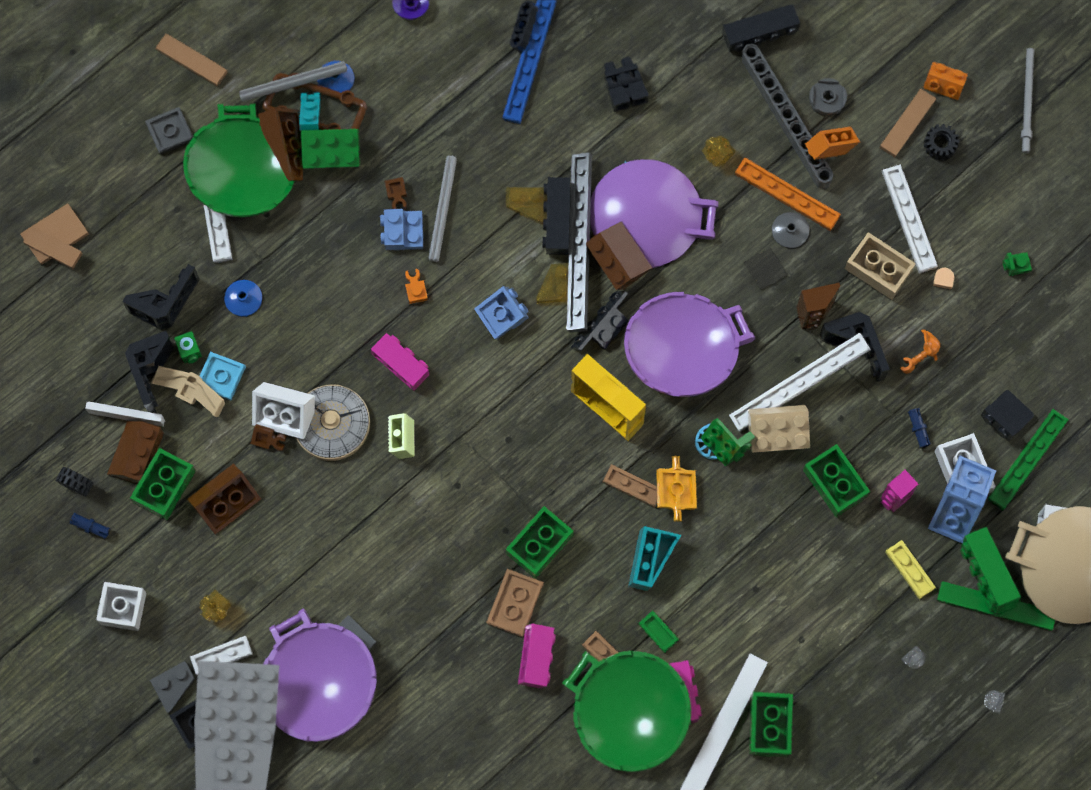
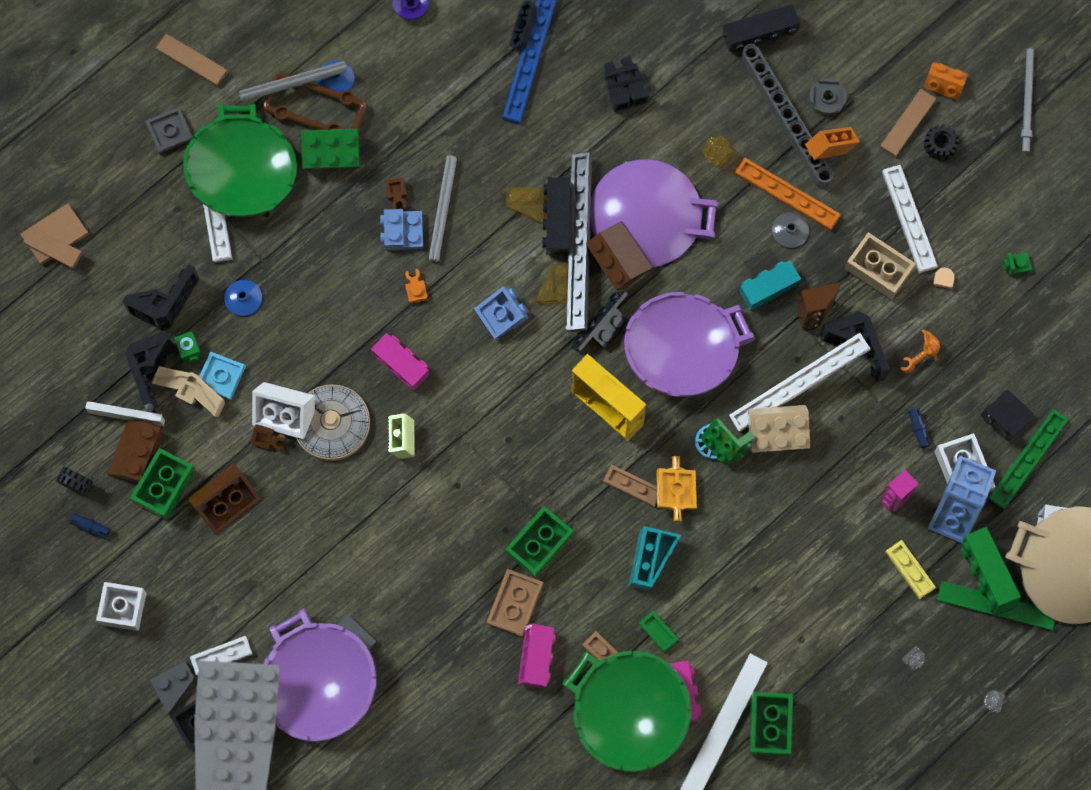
clear yellow brick [199,590,232,623] -> none
reddish brown wedge [258,107,303,181] -> none
teal plate [299,93,320,131] -> none
green brick [803,444,870,517] -> none
none -> teal brick [739,260,801,311]

